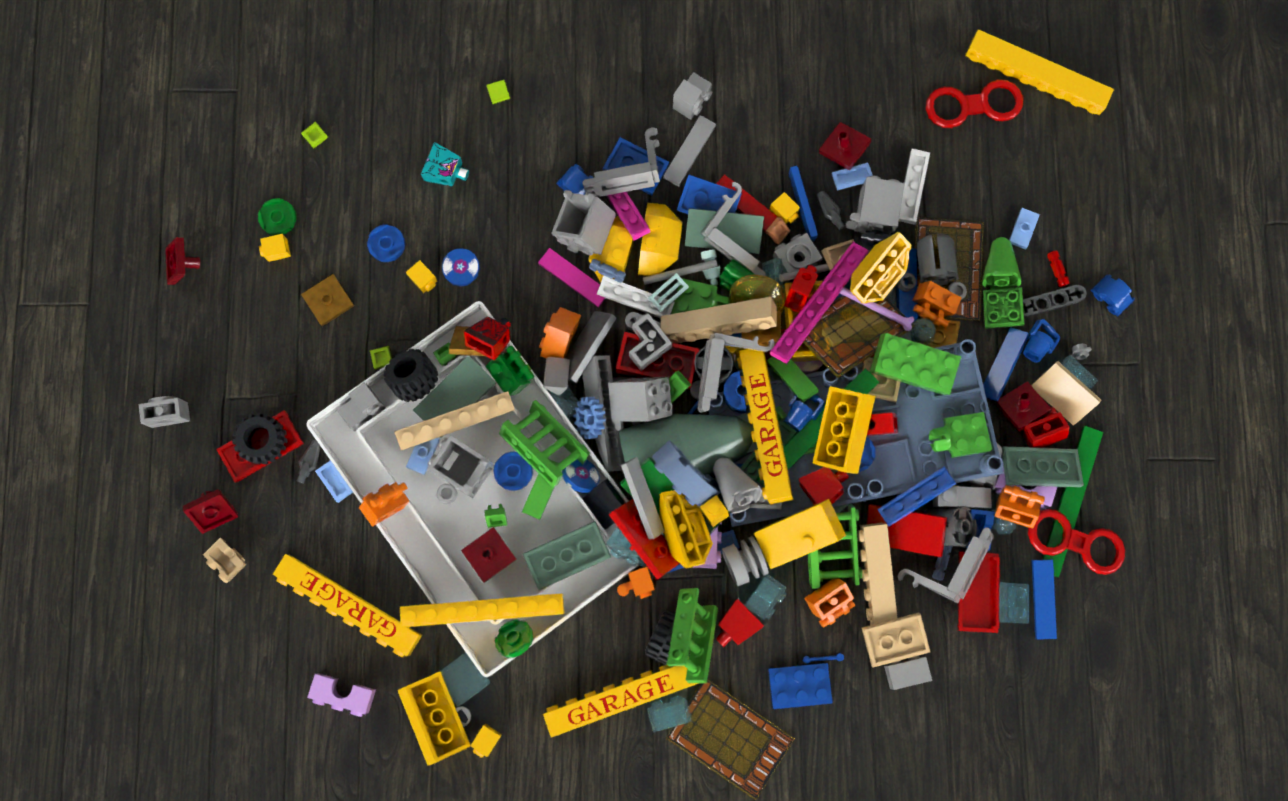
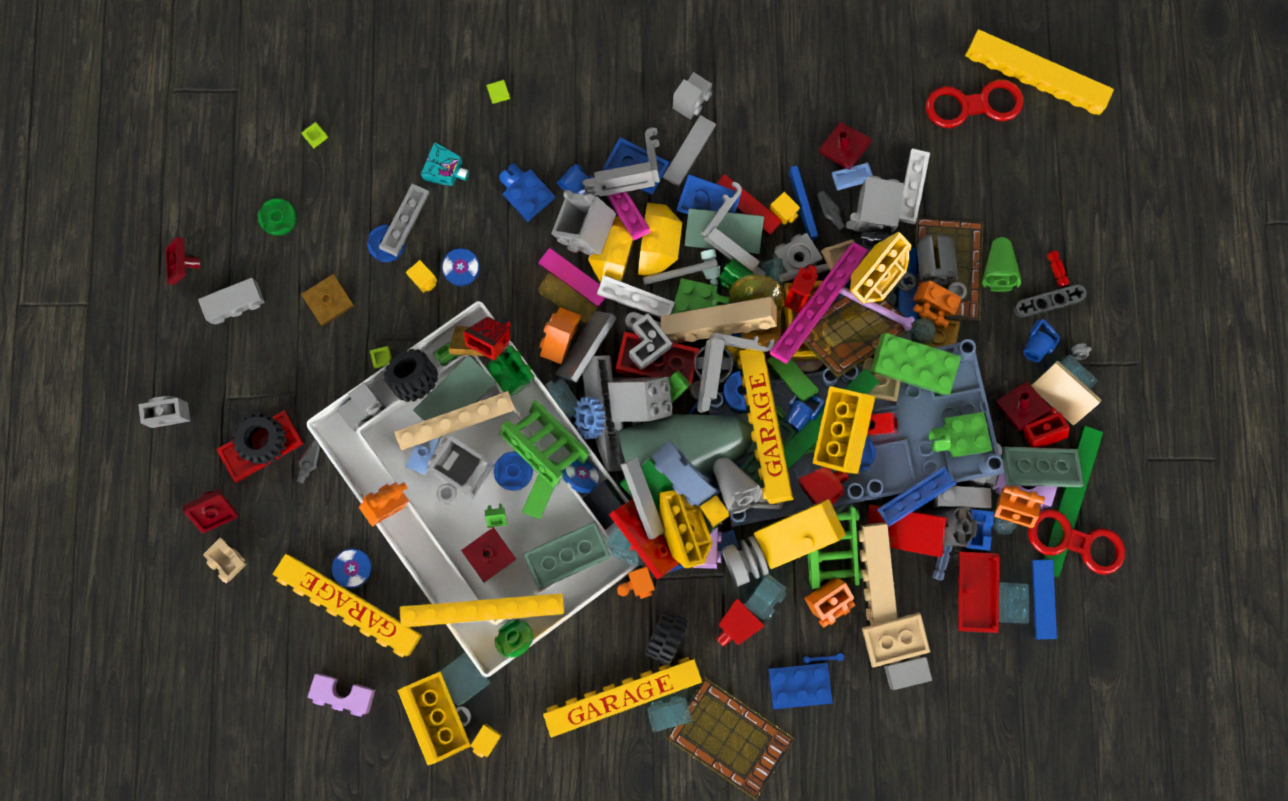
yellow brick [259,234,291,262] -> none
light blue plate [315,460,353,503] -> none
light grey slope [543,357,570,395] -> none
sand blue axle [589,259,626,283] -> none
light aqua tile [648,273,689,313] -> none
bright green fence [667,588,718,683] -> none
nougat tile [766,217,791,244] -> none
light grey hinge [898,528,994,603] -> none
bright green tile [983,287,1024,328] -> none
tile [983,327,1029,402] -> none
light blue plate [1009,208,1040,250] -> none
blue cylinder [1091,275,1135,317] -> none
none -> light grey brick [198,278,265,324]
none -> blue tile [332,549,372,588]
none -> light grey plate [379,184,429,256]
none -> blue plate [499,164,556,222]
none -> clear yellow slope [538,273,597,324]

